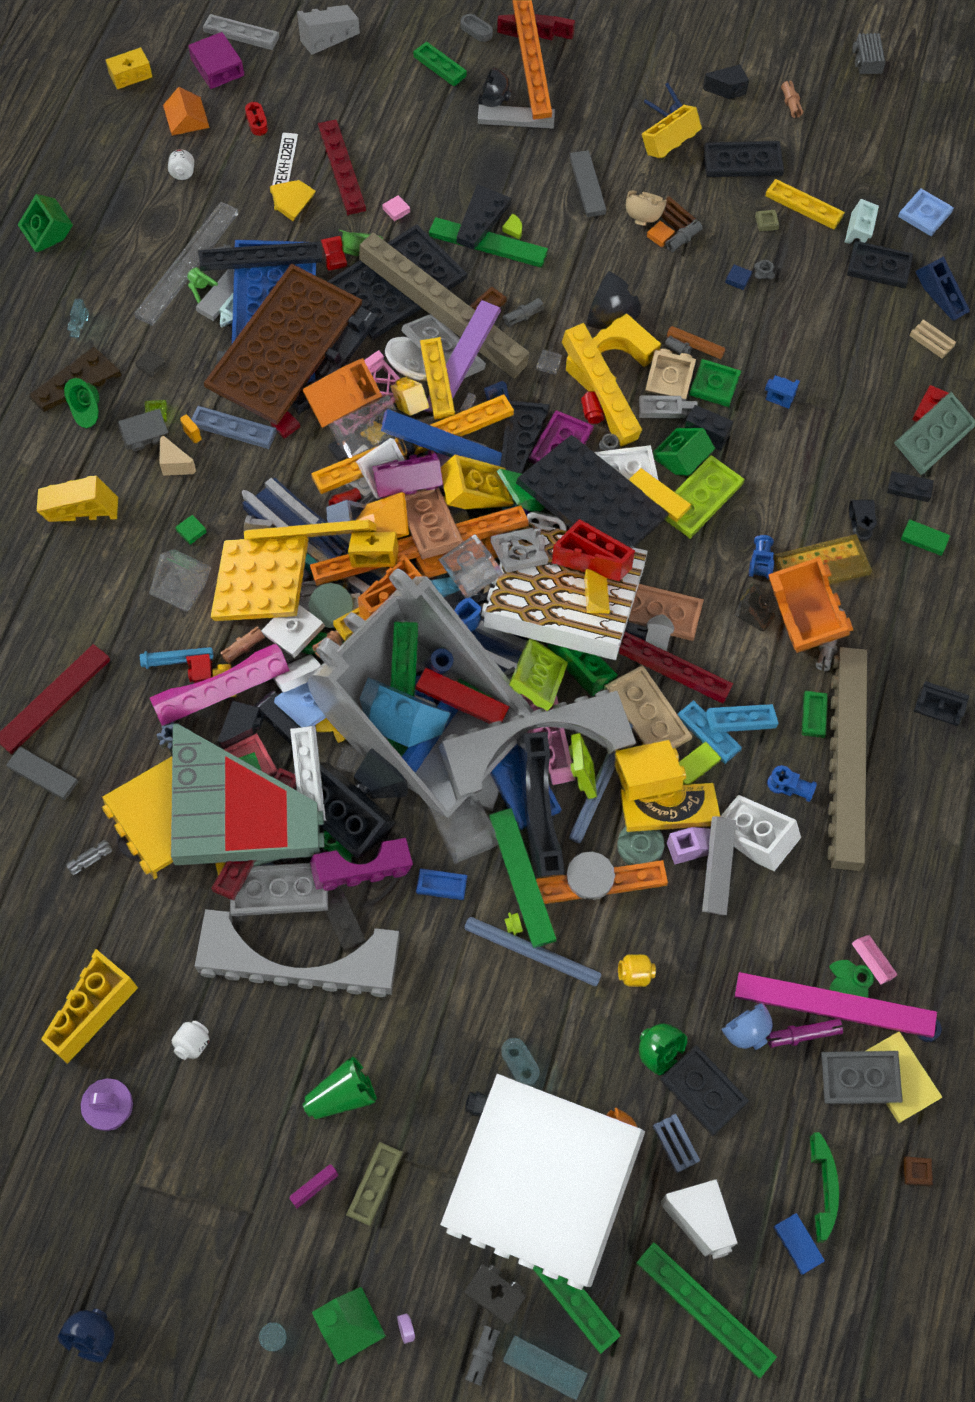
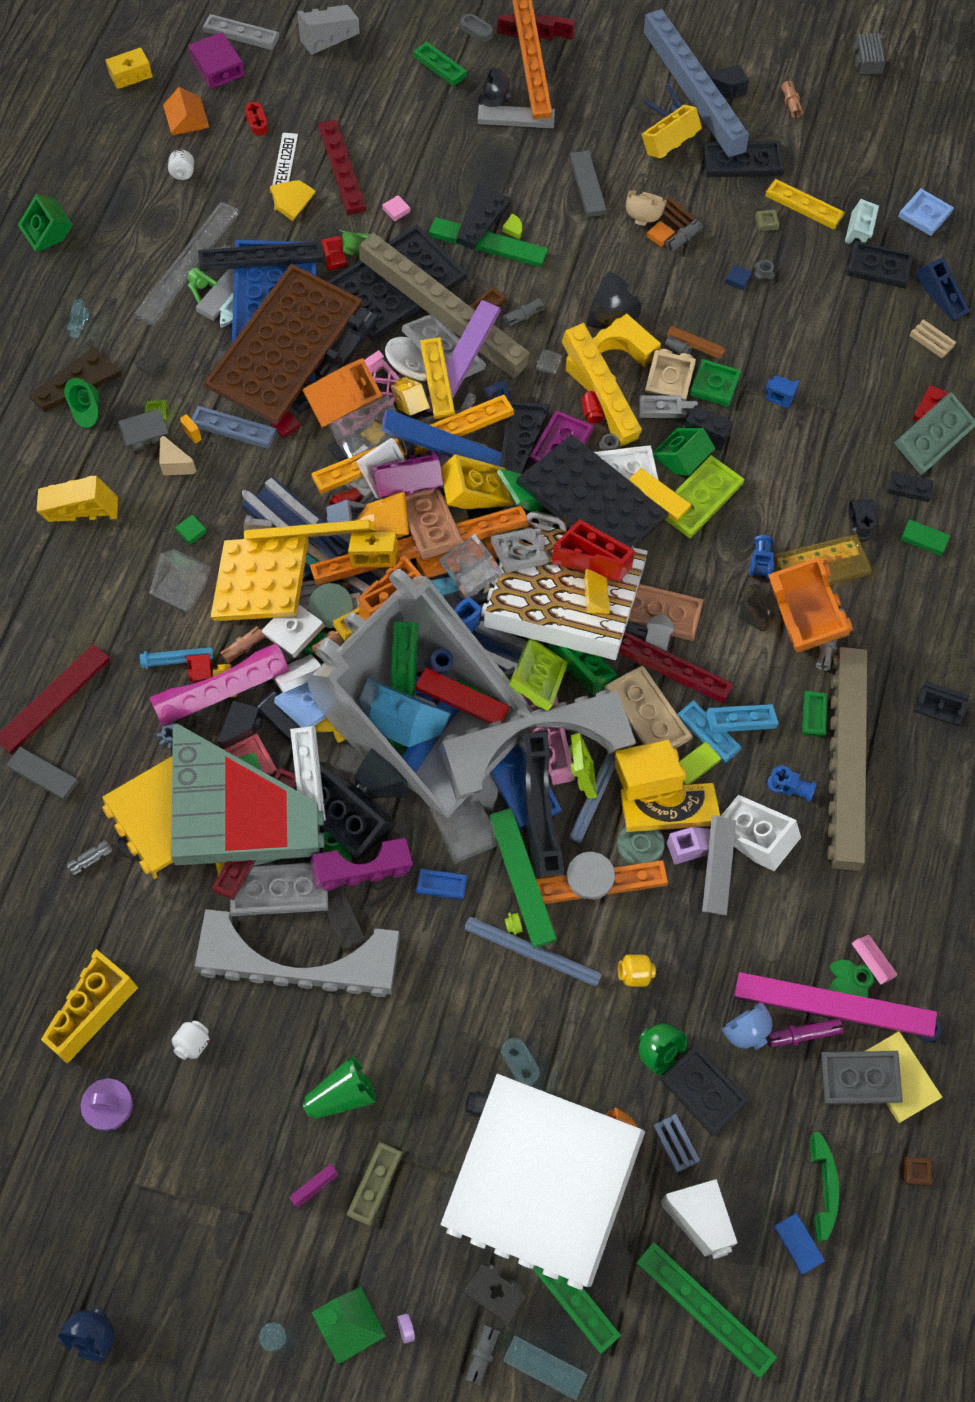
none -> sand blue brick [644,9,749,157]

